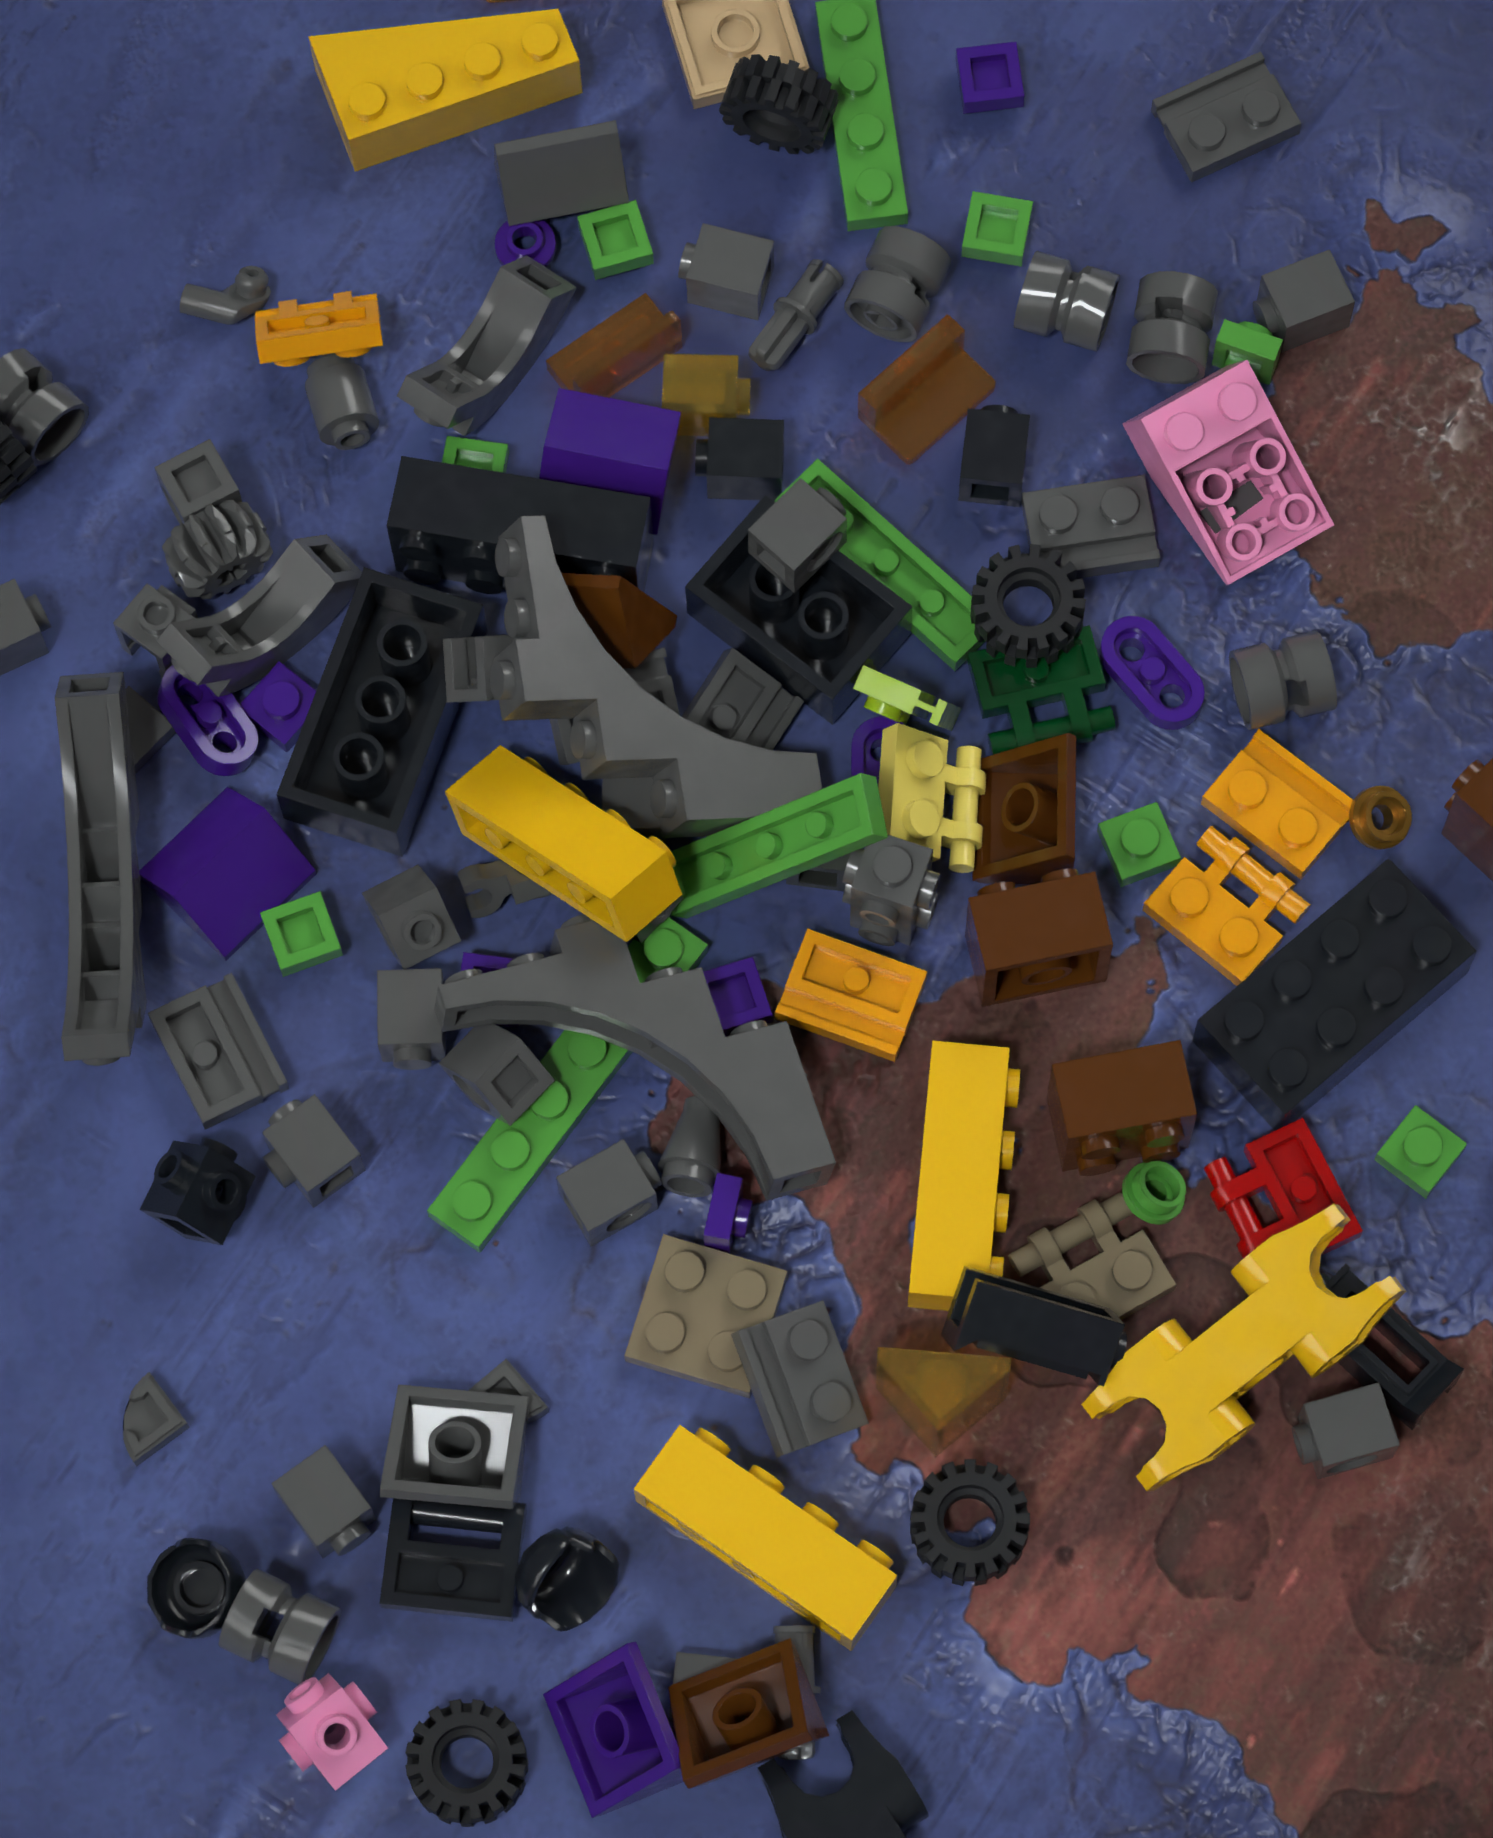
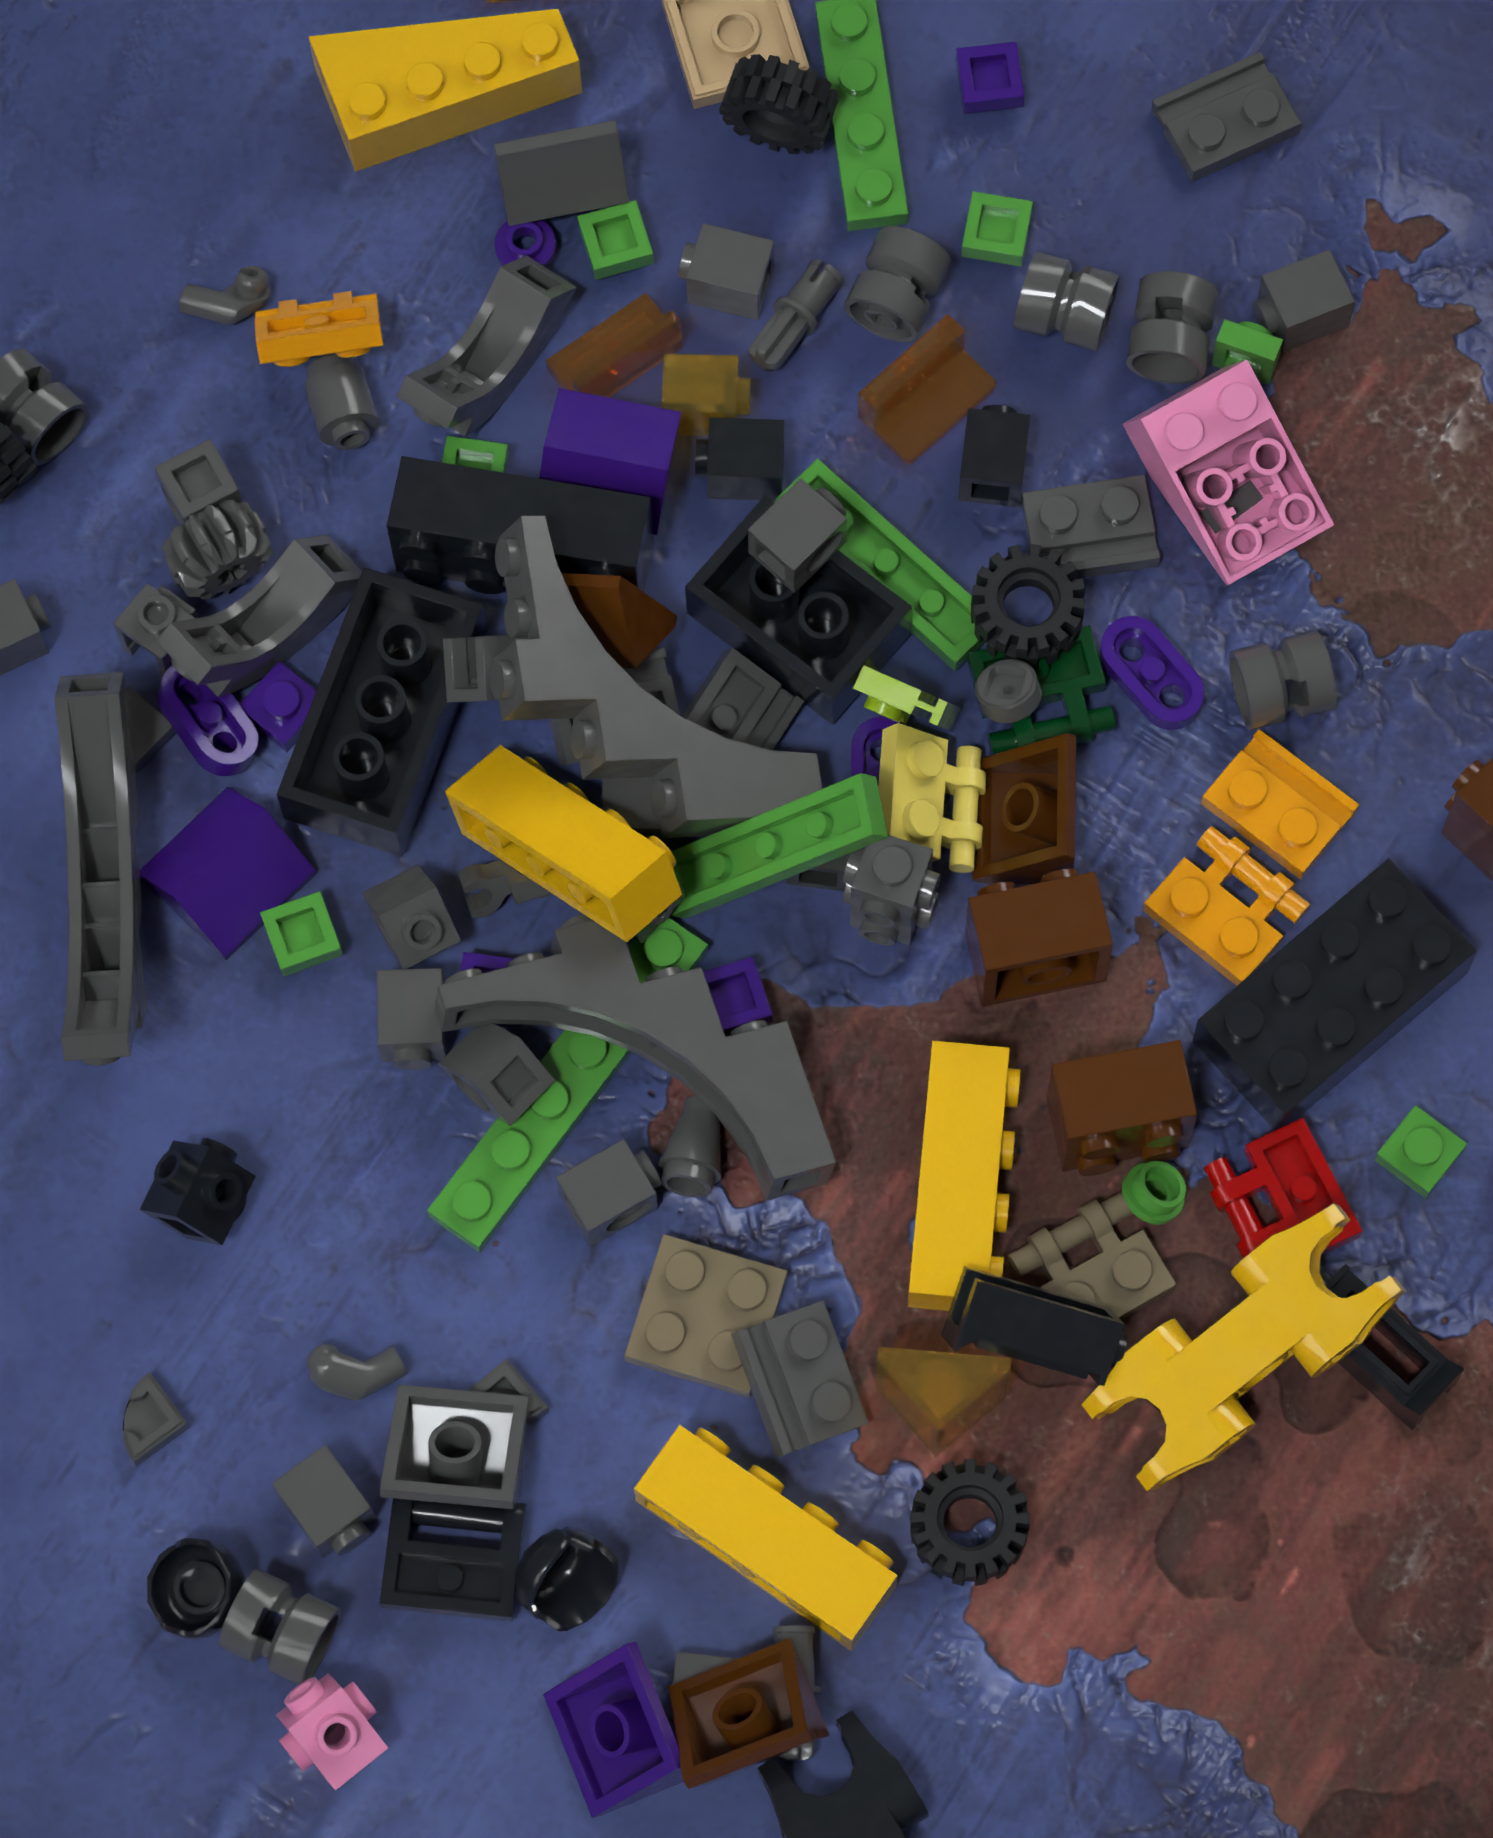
dark grey plate [148,973,289,1130] -> none
dark grey brick [262,1094,366,1208] -> none
black tyre [405,1699,529,1827] -> none
dark purple plate [704,1173,753,1254] -> none
light orange plate [775,928,928,1062] -> none
bright green plate [1097,802,1181,887] -> none
dark grey brick [1292,1382,1400,1479] -> none
pearl gold plate [1349,786,1412,850] -> none
none -> dark grey arm [307,1344,408,1401]
none -> dark grey tile [975,659,1042,723]

